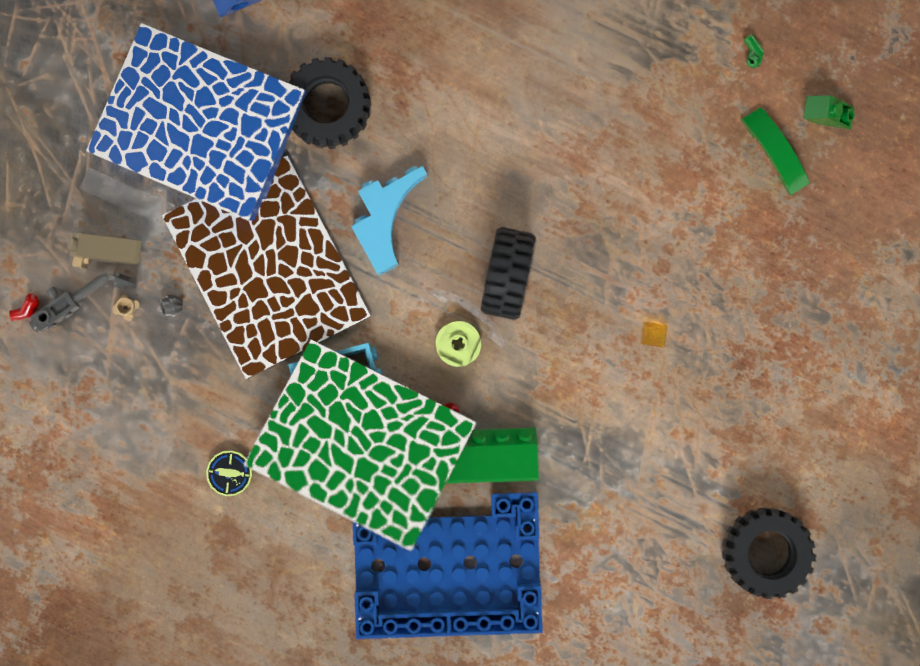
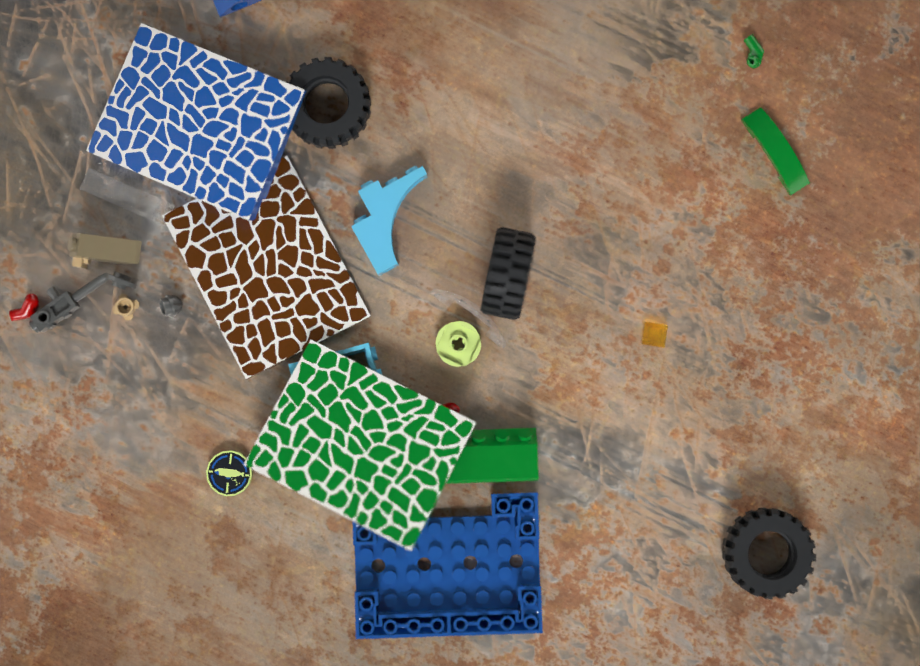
green slope [803,95,855,129] -> none

